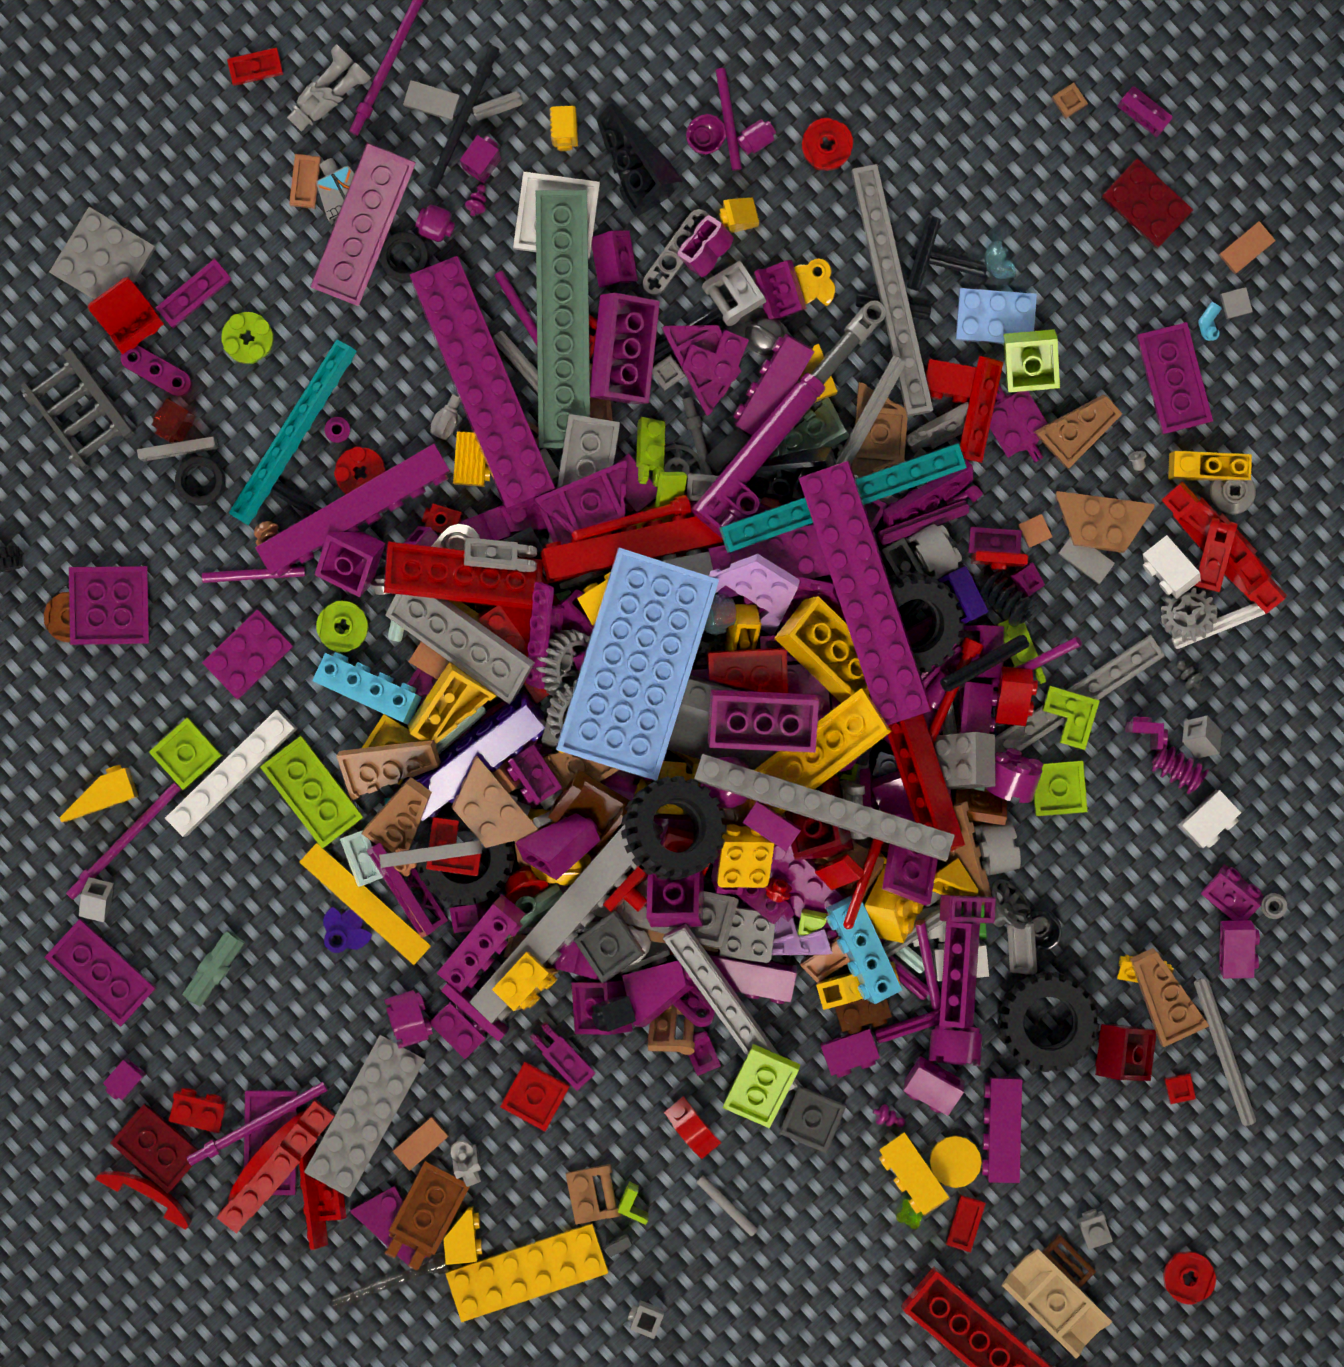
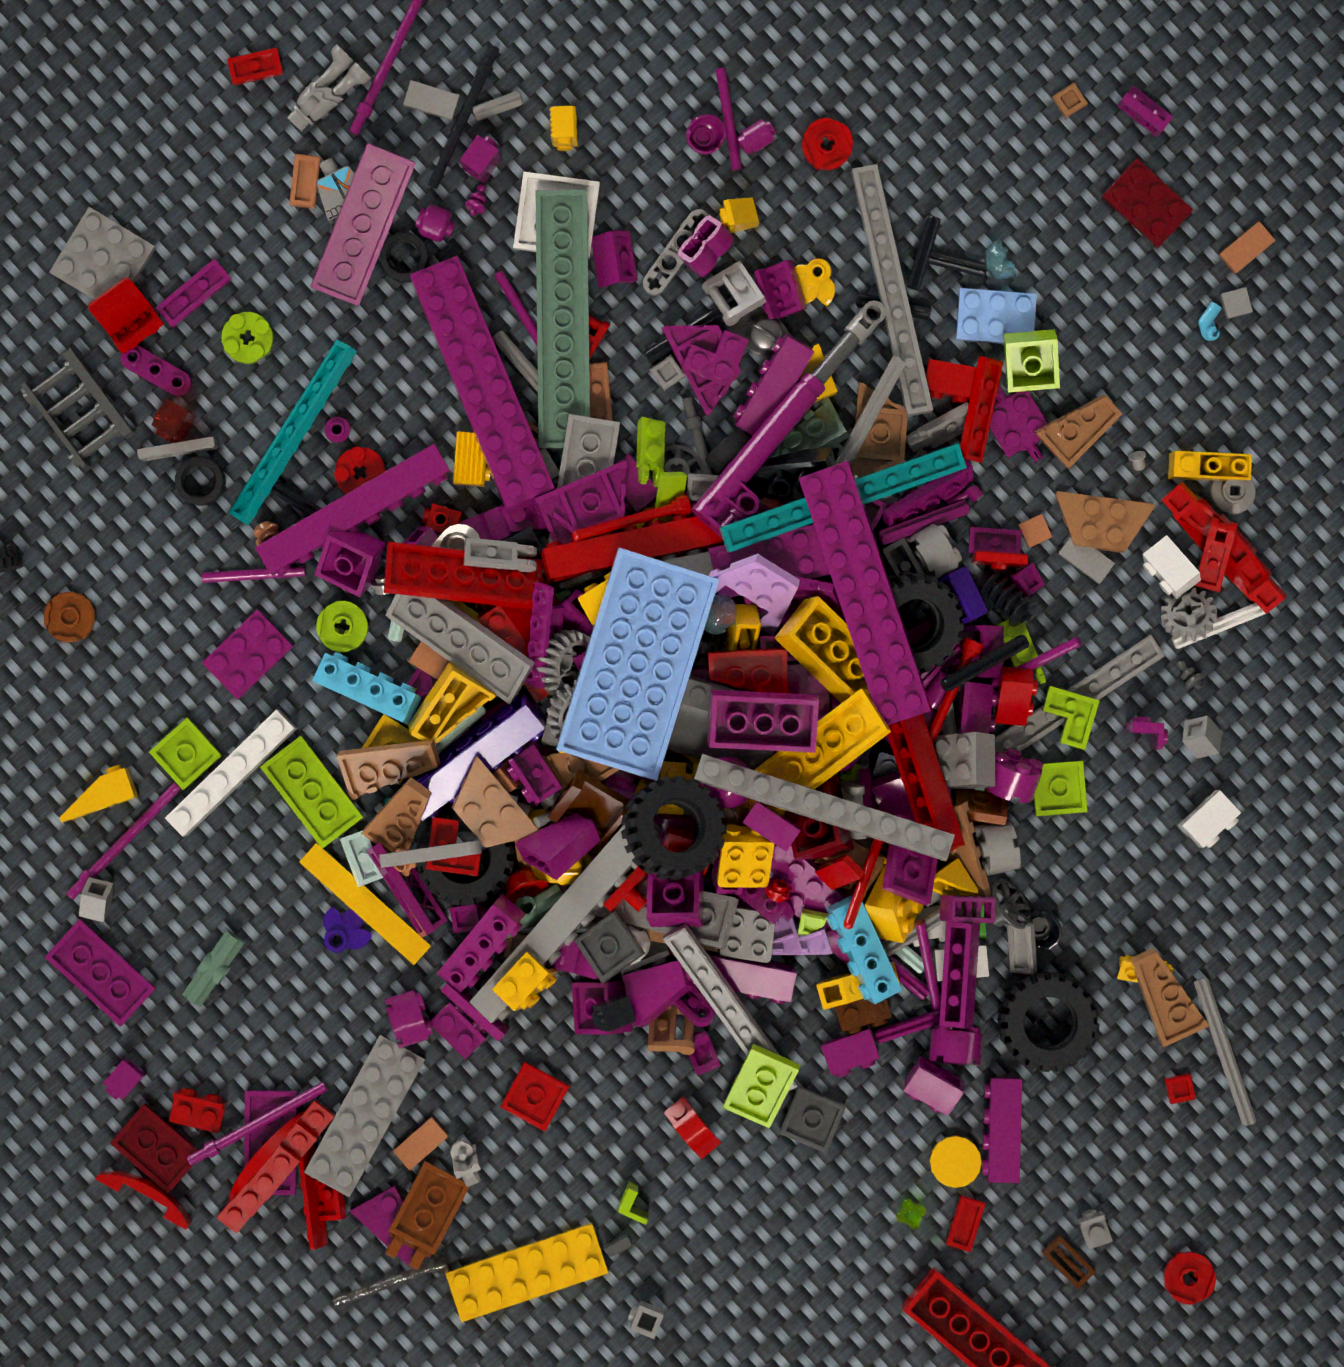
magenta plate [69,566,149,645] -> none
light grey piece [430,394,460,440] -> none
yellow slope [444,1206,482,1265] -> none
magenta hinge [530,1022,596,1091] -> none
medium nougat plate [566,1164,621,1225] -> none
magenta brick [590,293,660,405] -> none
black wedge [597,104,683,217] -> none
light grey bar [696,1175,758,1236] -> none
nougat tile [800,936,850,982] -> none
magenta hair [872,1104,905,1127] -> none
yellow brick [879,1132,950,1216] -> none
tan piece [1002,1248,1112,1359] -> none
dark red slope [1095,1024,1156,1081] -> none
magenta plate [1136,322,1213,435] -> none
magenta piece [1151,743,1209,795] -> none
magenta bracket [1201,864,1263,921] -> none
magenta brick [1219,920,1260,979] -> none
light grey plate [1261,893,1287,919] -> none

